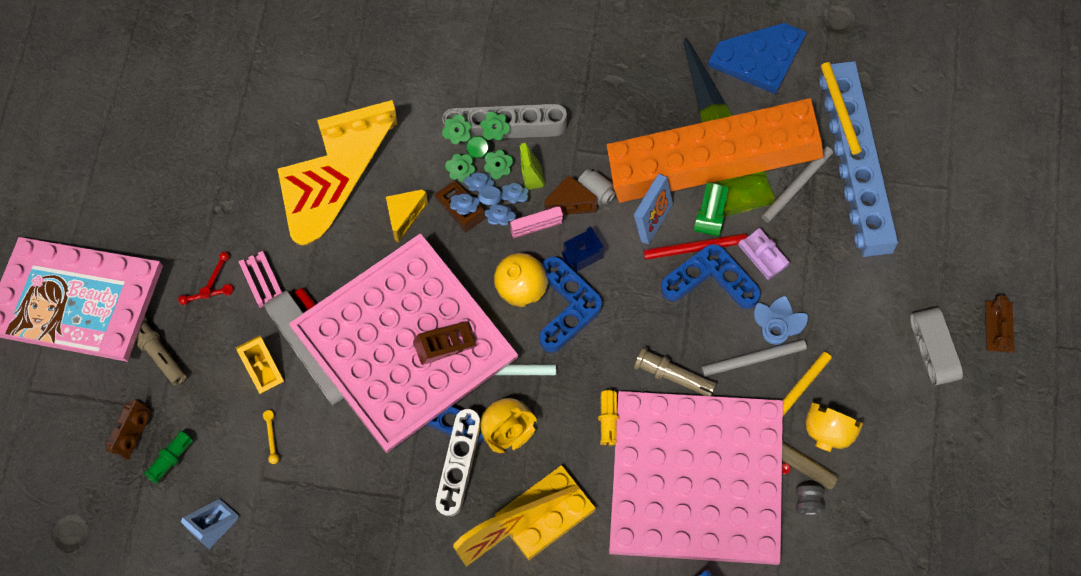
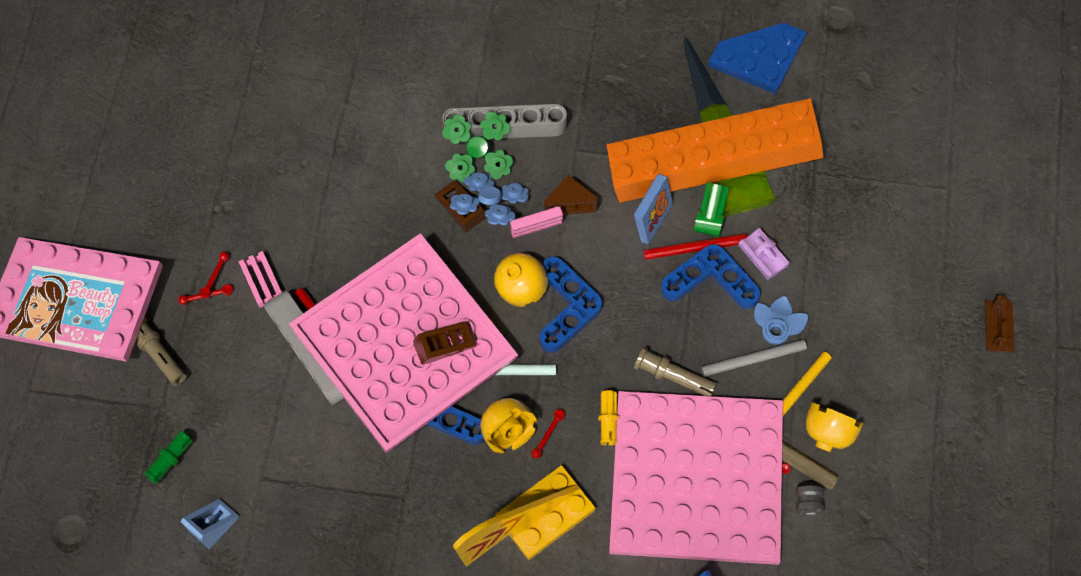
reddish brown hinge [105,400,152,460] -> none
yellow slope [236,335,284,394] -> none
yellow hinge [263,410,279,464] -> none
yellow piece [278,100,397,245] -> none
yellow slope [386,190,428,242] -> none
white beam [436,409,481,517] -> none
lime slope [520,143,545,190] -> none
clear blue brick [561,227,604,272] -> none
light grey brick [577,169,616,206] -> none
light grey bar [761,146,833,223] -> none
medium blue brick [819,61,898,257] -> none
yellow bar [820,62,862,155] -> none
light grey beam [910,307,963,386] -> none
none -> red hinge [531,409,565,459]

